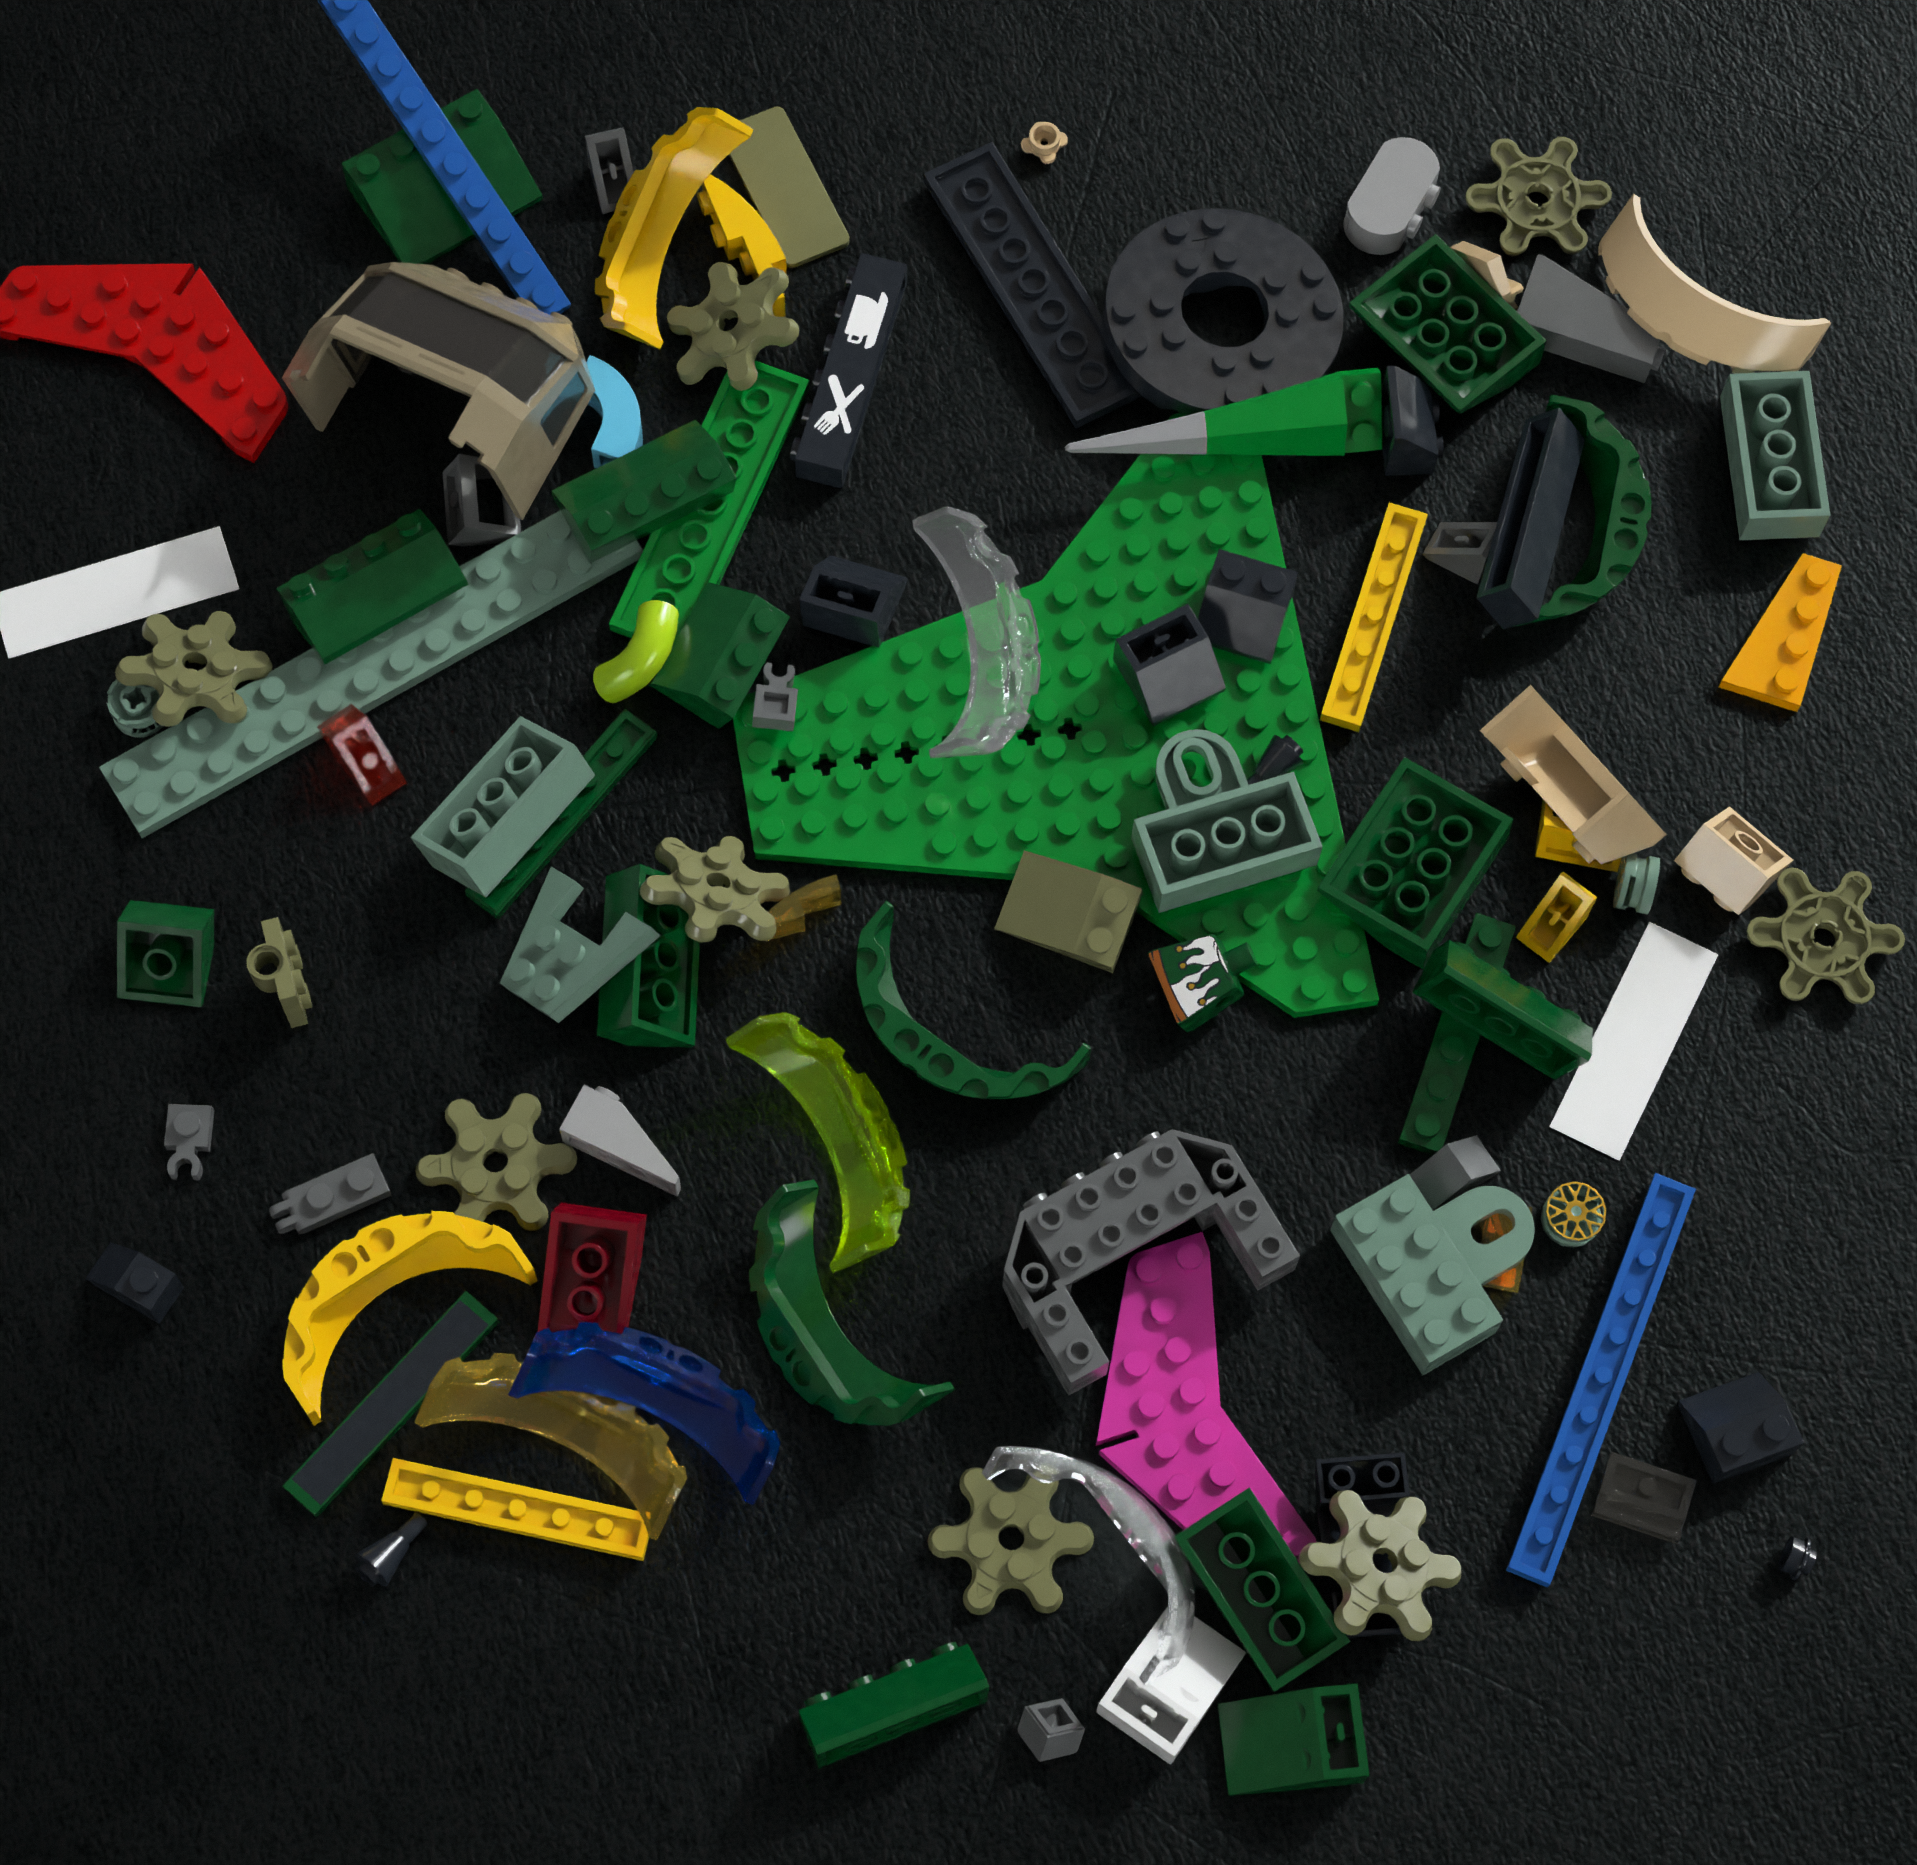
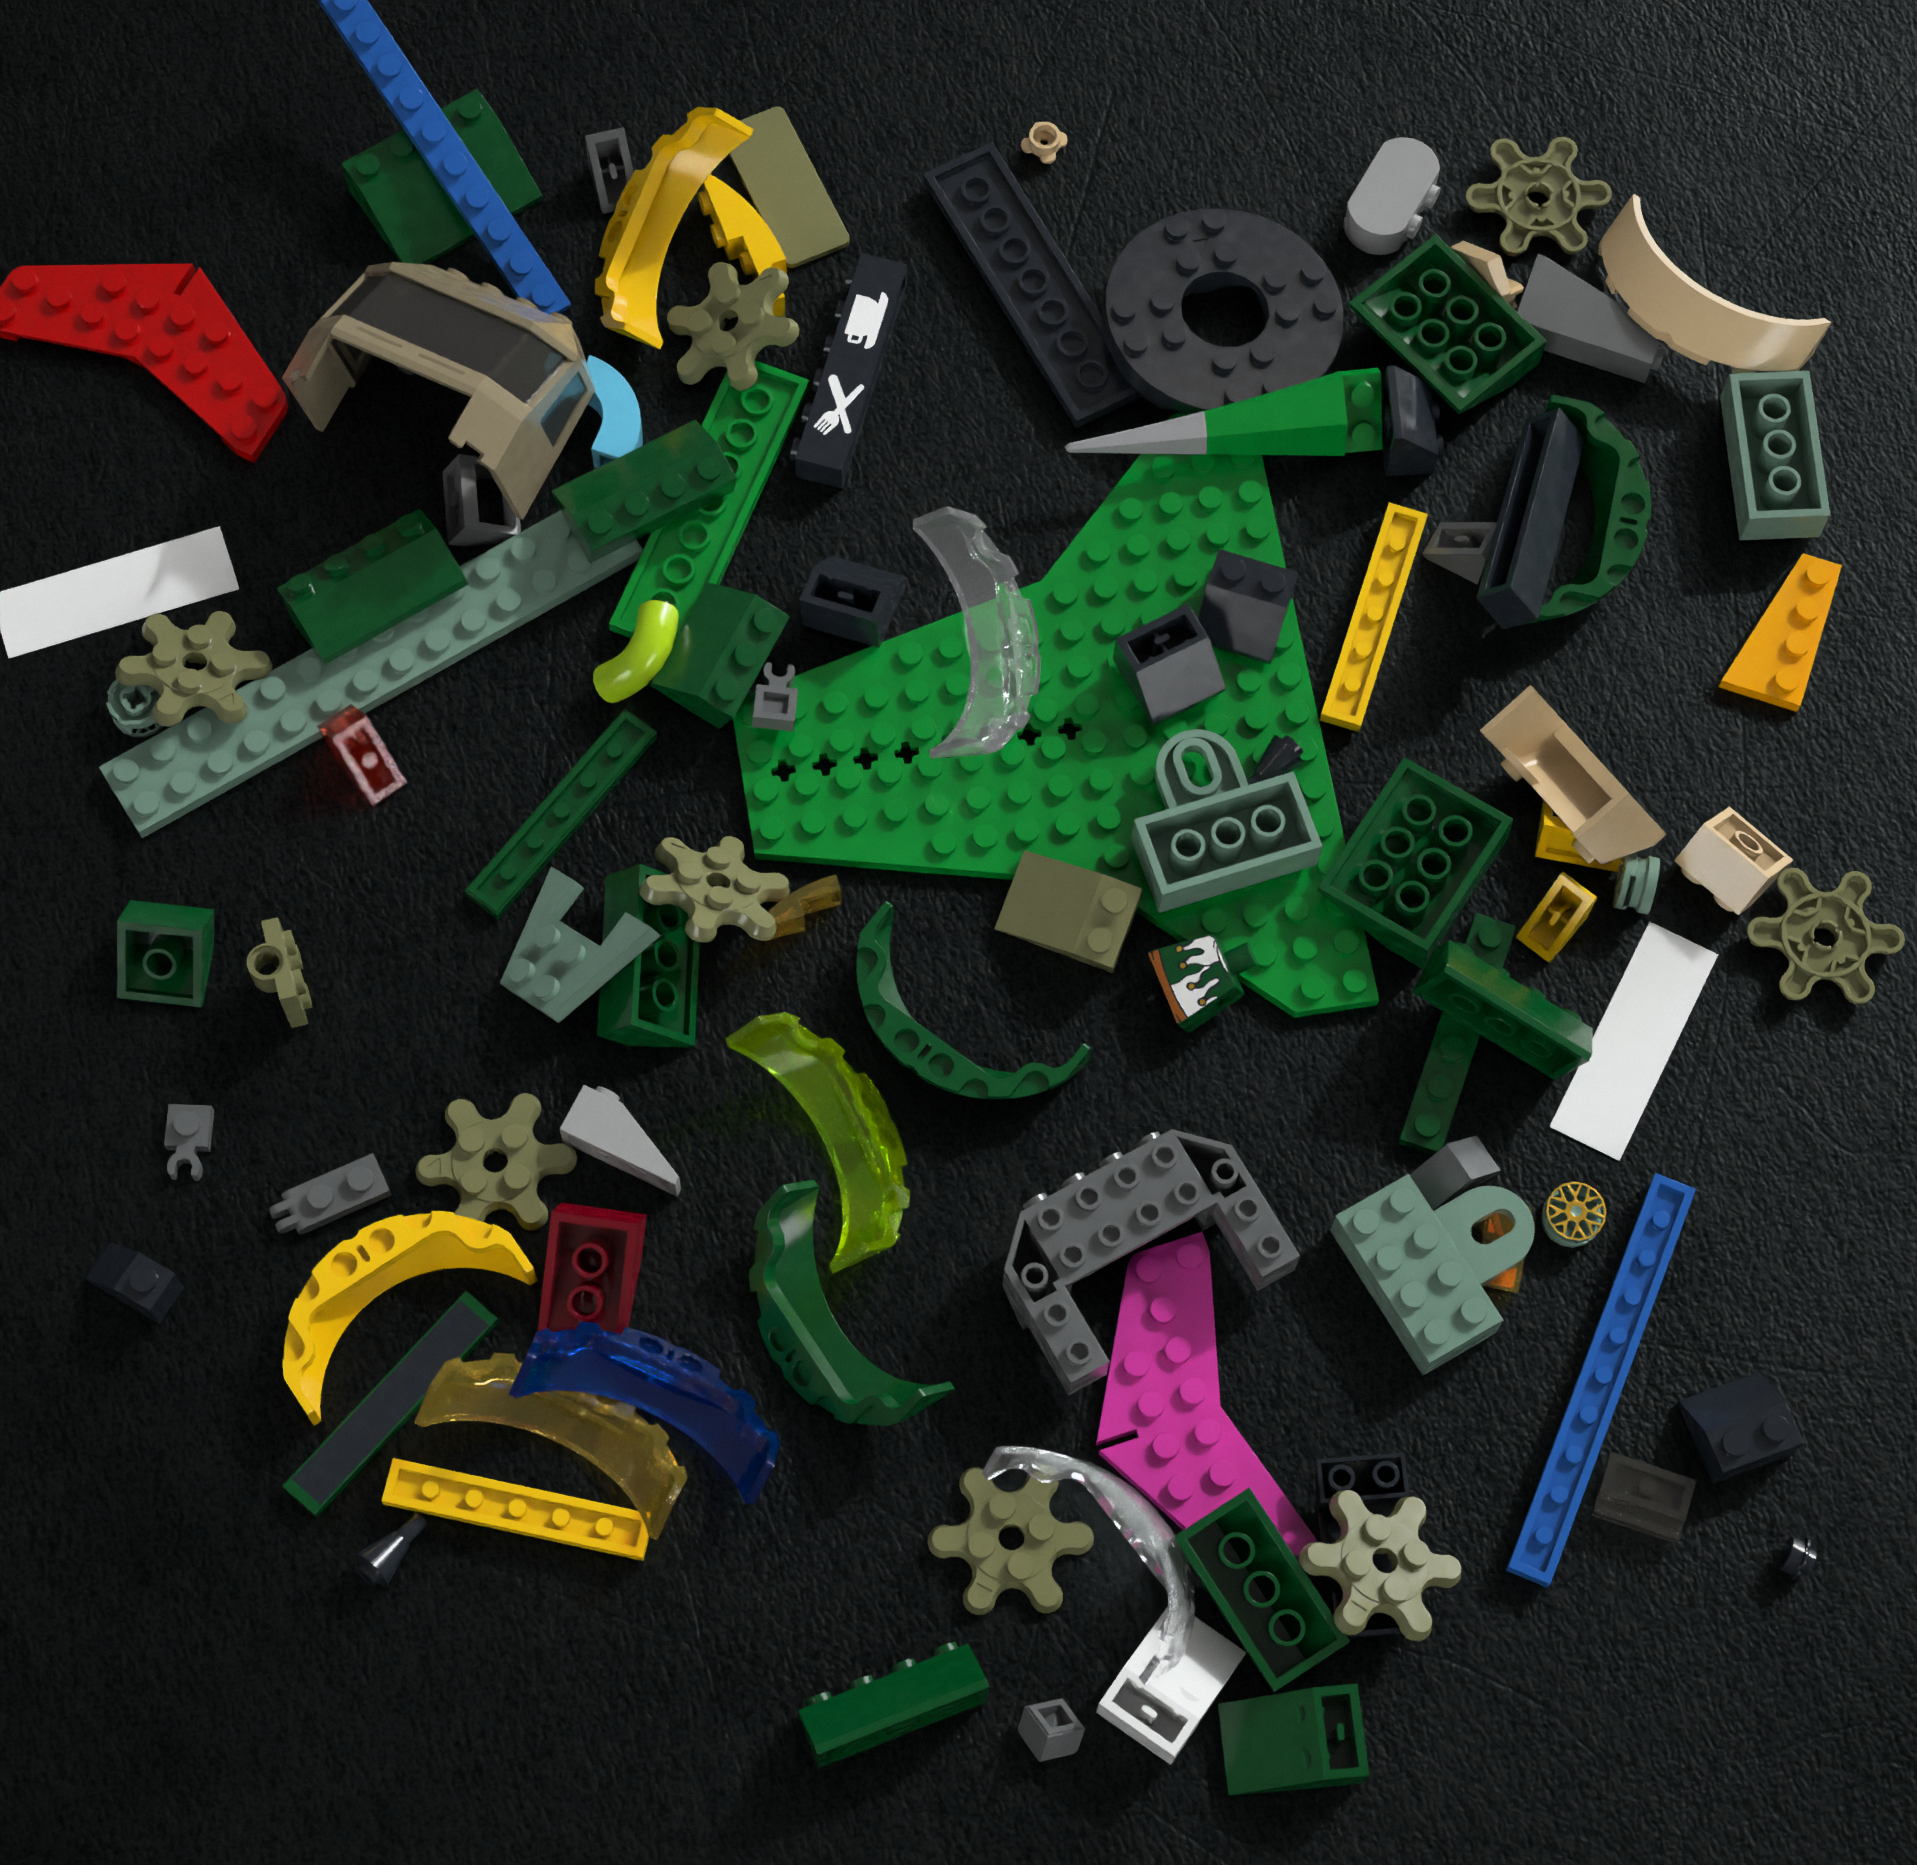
sand green brick [410,716,595,897] -> none

